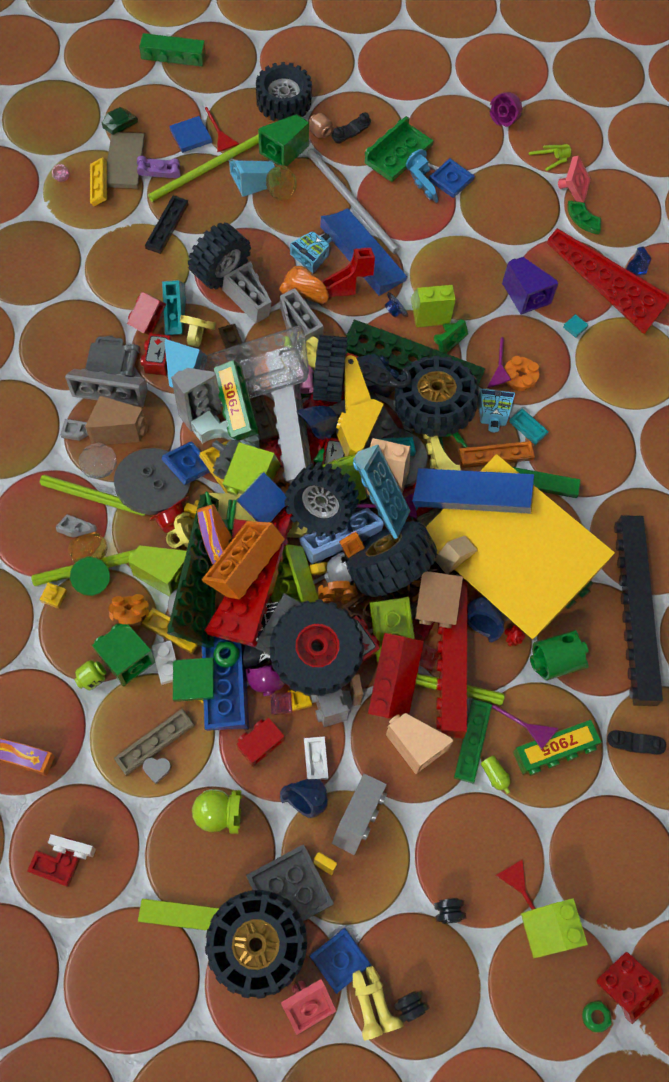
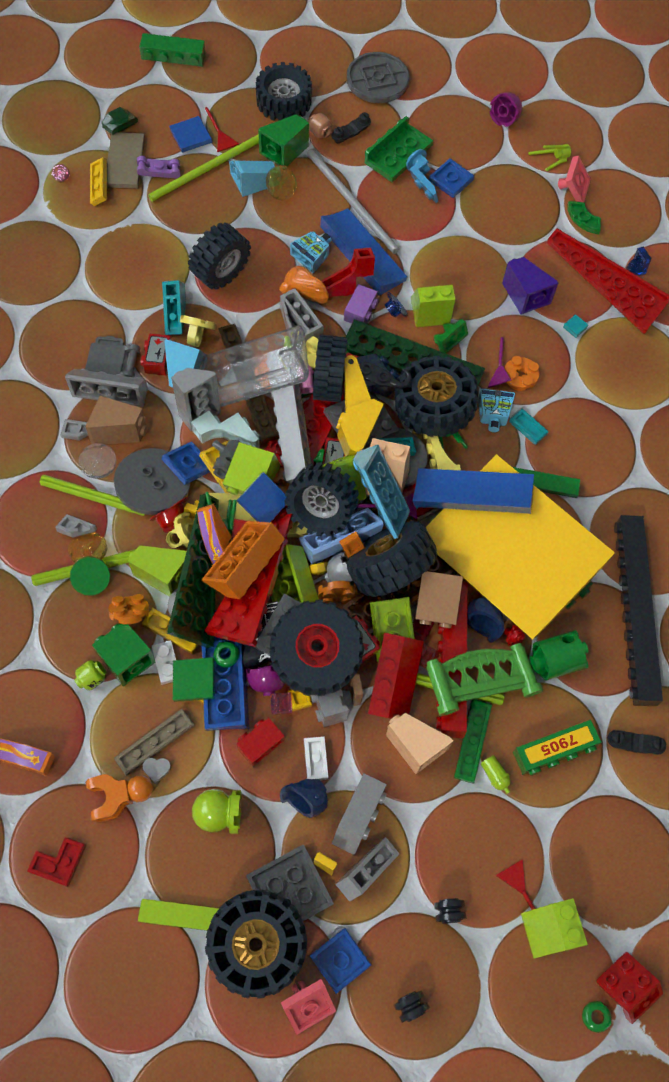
yellow tile [39,582,67,609] -> none
white plate [48,835,96,860] -> none
brick [127,292,166,335] -> none
black tile [145,195,189,254] -> none
green brick [214,360,259,441] -> none
light grey wedge [223,261,271,323] -> none
dark blue helmet [296,406,338,440] -> none
light yellow piece [352,966,404,1041] -> none
tan slope [435,536,477,574] -> none
orange tile [459,441,535,467] -> none
magenta piece [492,704,559,750] -> none
none -> orange piece [85,774,153,822]
none -> light grey slope [335,837,399,901]
none -> medium lavender brick [344,284,379,324]
none -> dark grey plate [347,52,409,103]
none -> bright green piece [426,643,543,716]

